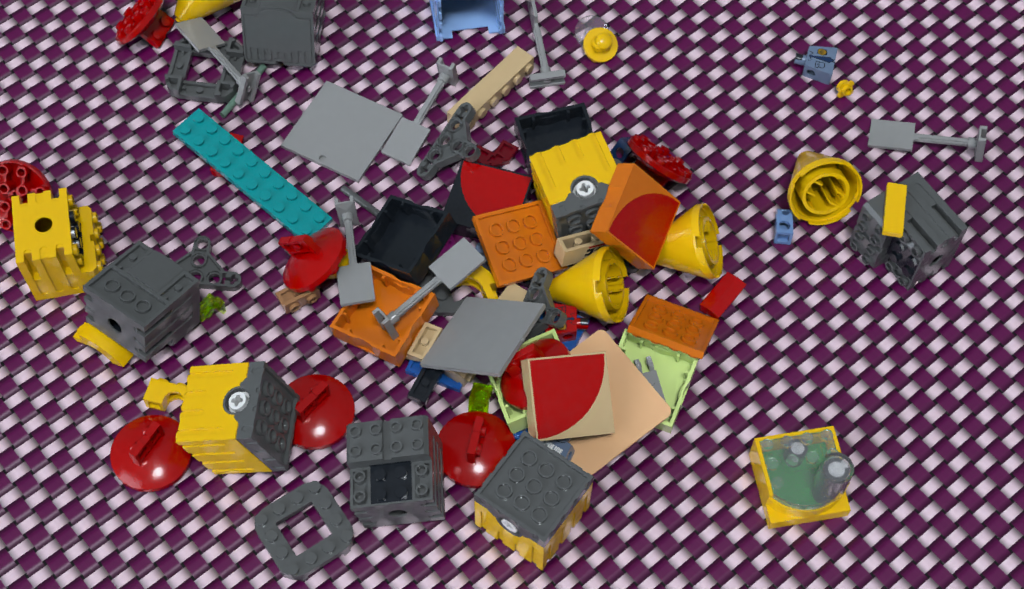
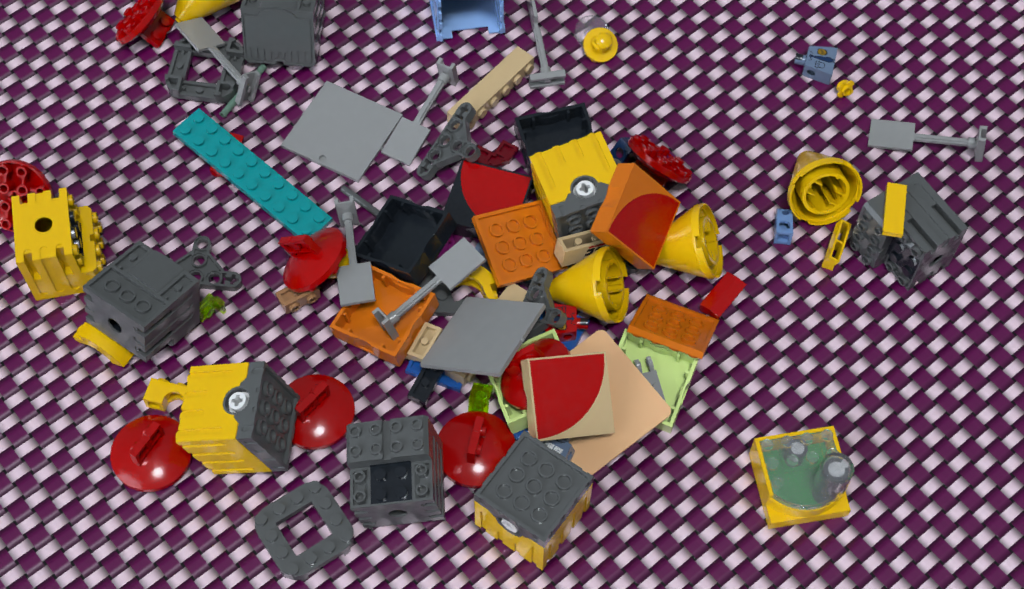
none -> yellow piece [821,219,852,271]

